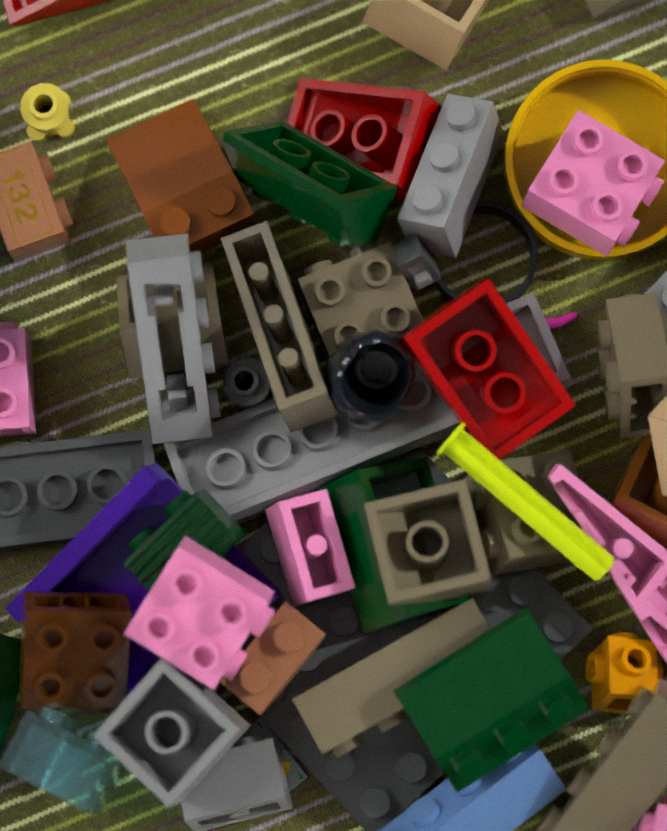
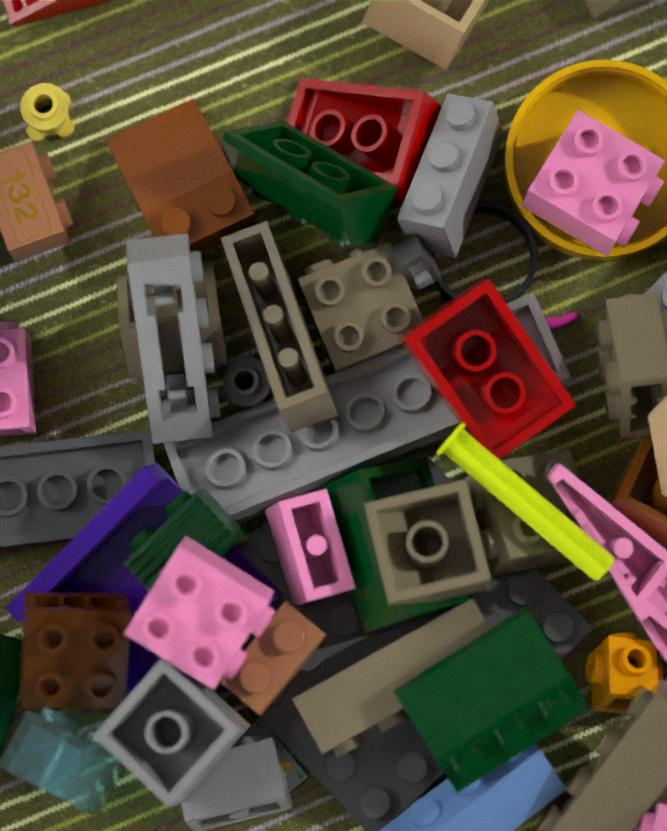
black hair [325,329,416,422] -> none

